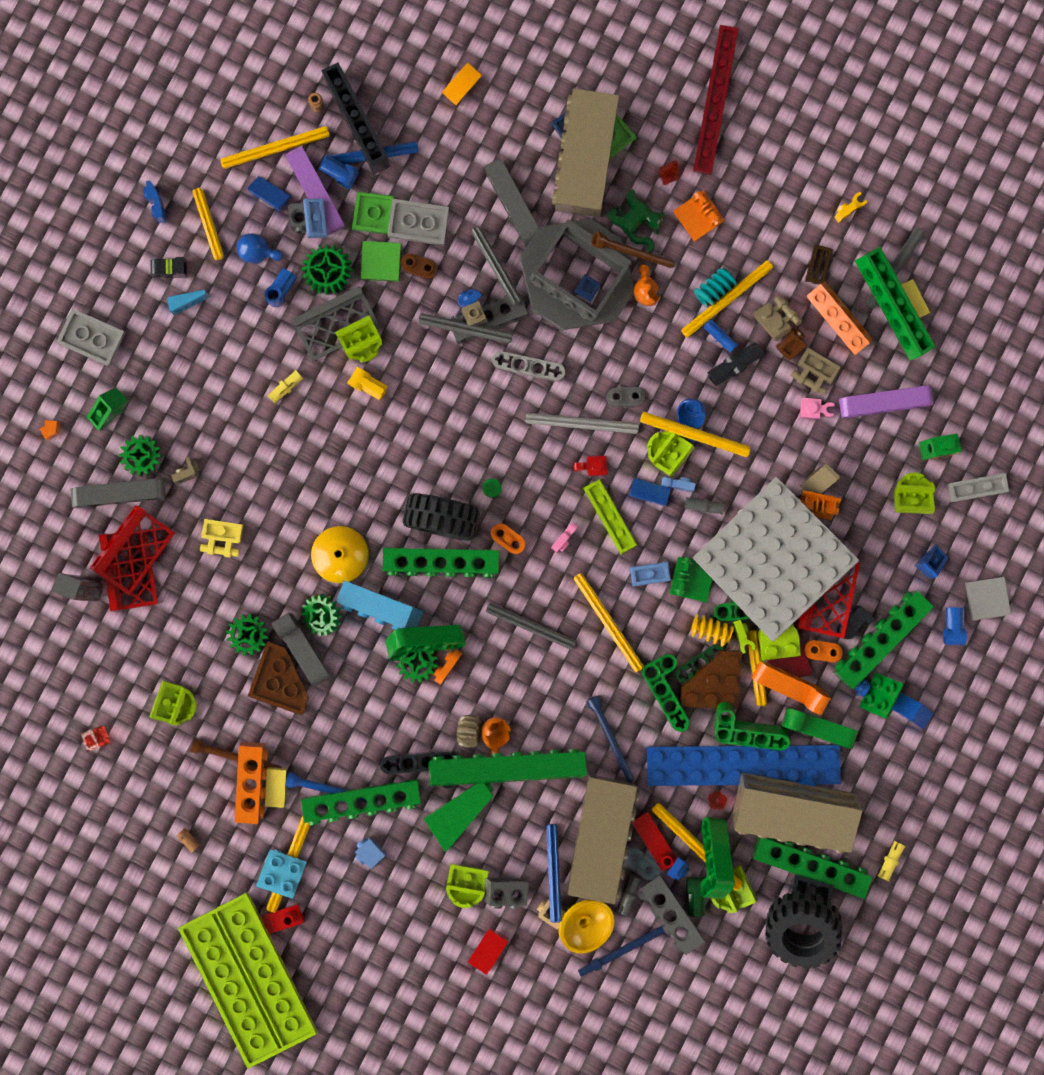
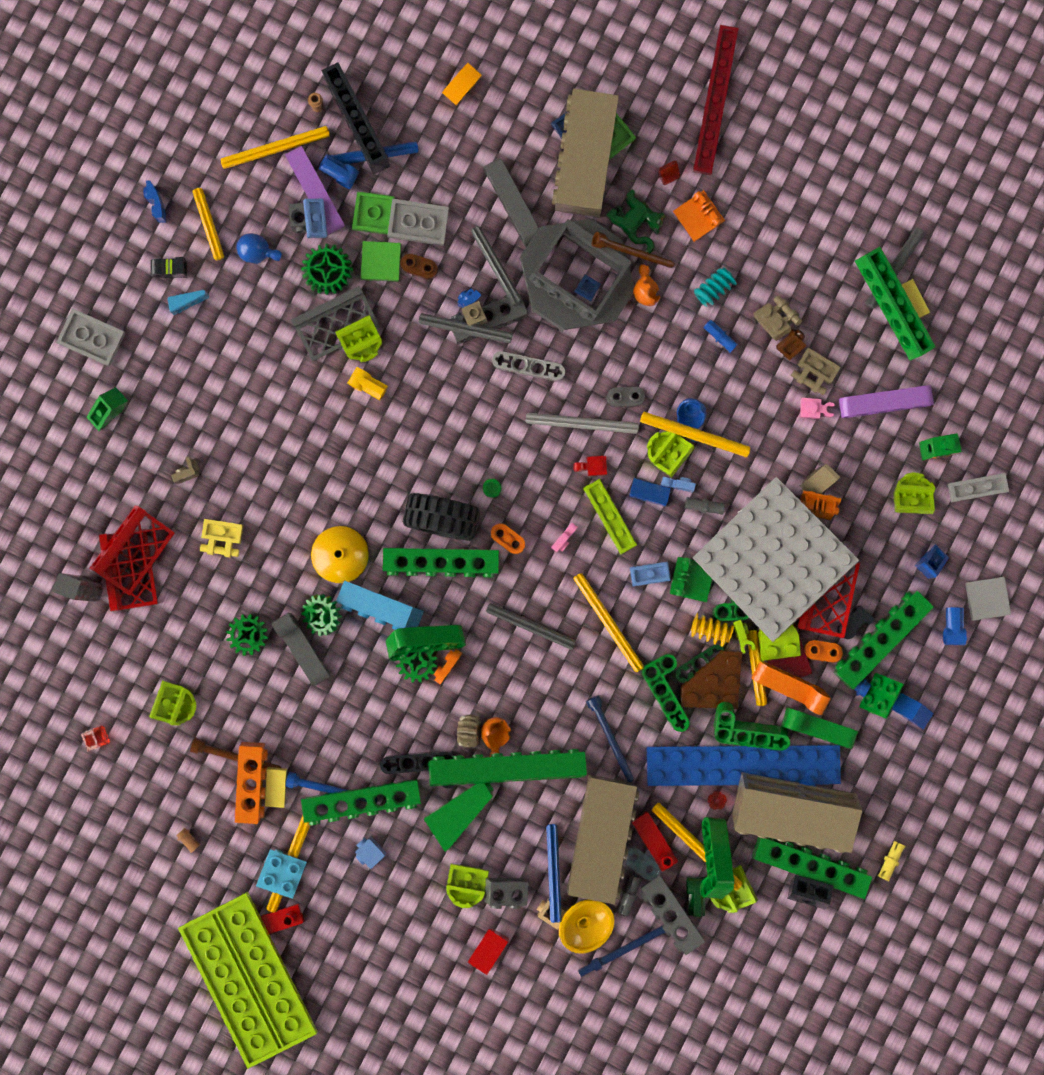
orange piece [40,420,60,440] -> none
dark grey beam [70,479,166,508] -> none
green gear [119,435,162,477] -> none
blue slope [247,176,291,212] -> none
reddish brown plate [248,641,309,715] -> none
blue piece [264,268,297,307] -> none
light yellow pin [267,370,303,404] -> none
blue slope [667,857,690,880] -> none
yellow axle [681,260,773,338] -> none
black piece [707,342,764,387] -> none
black tyre [765,891,842,969] -> none
dark brown tile [804,244,833,285] -> none
orange brick [806,281,874,355] -> none
yellow plate [834,192,868,223] -> none

